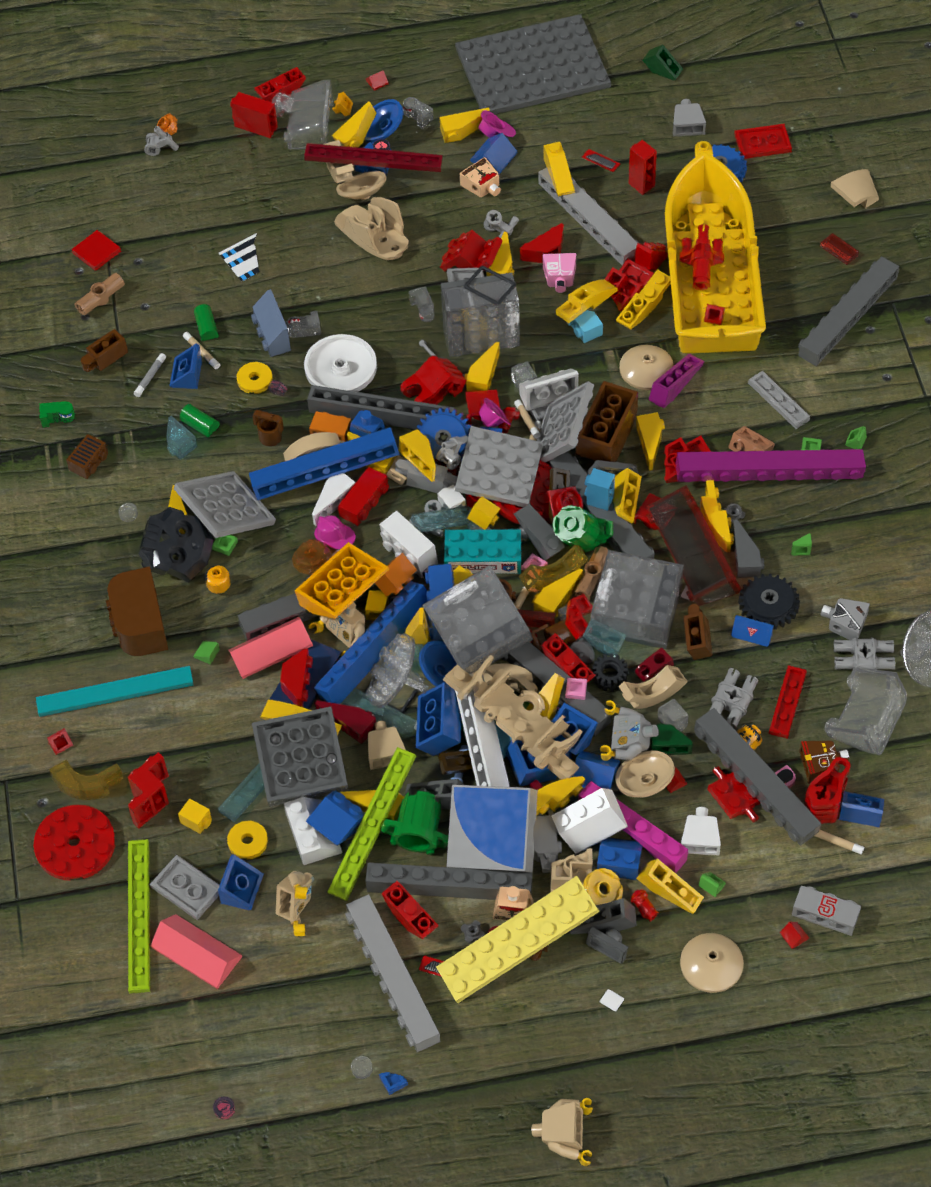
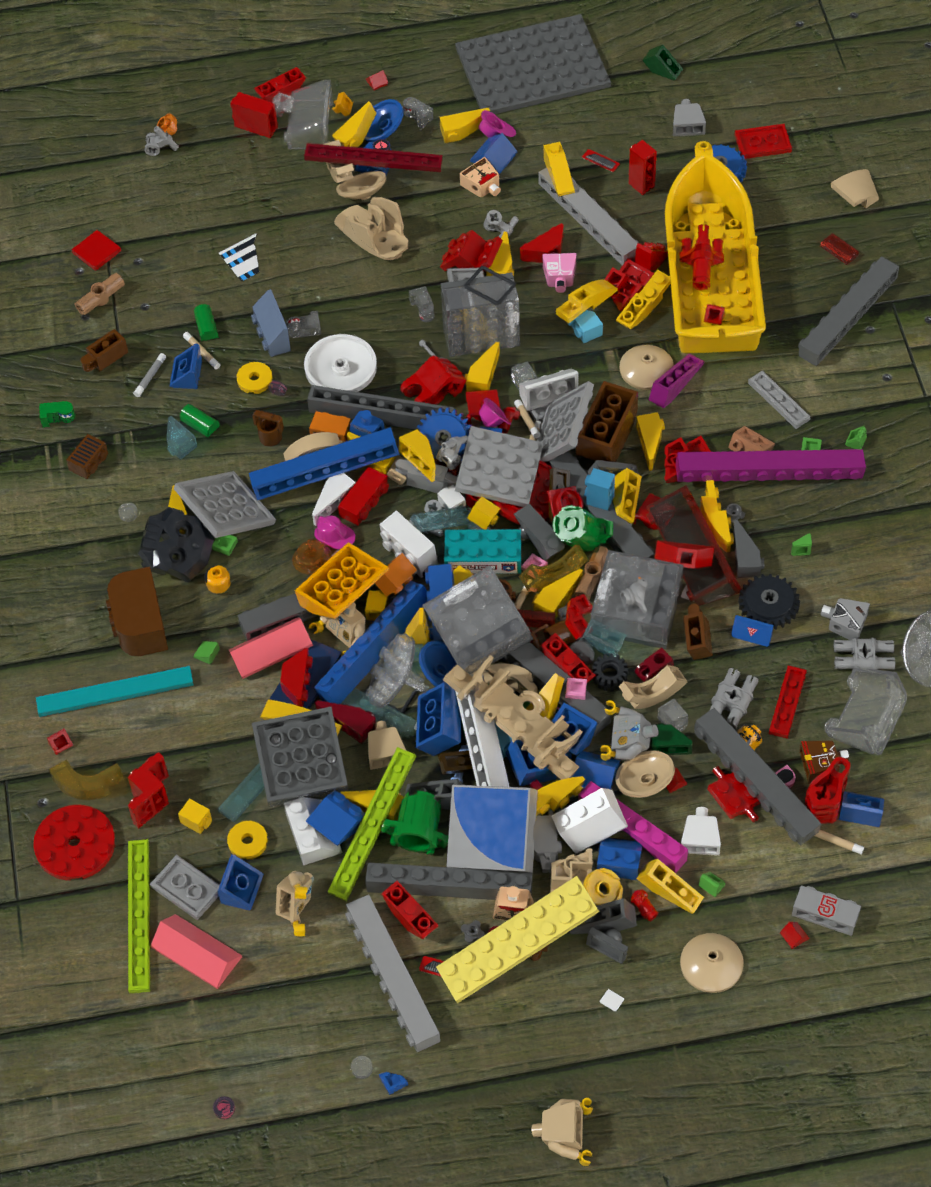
none -> light grey animal [621,577,648,613]
none -> red slope [654,540,714,568]

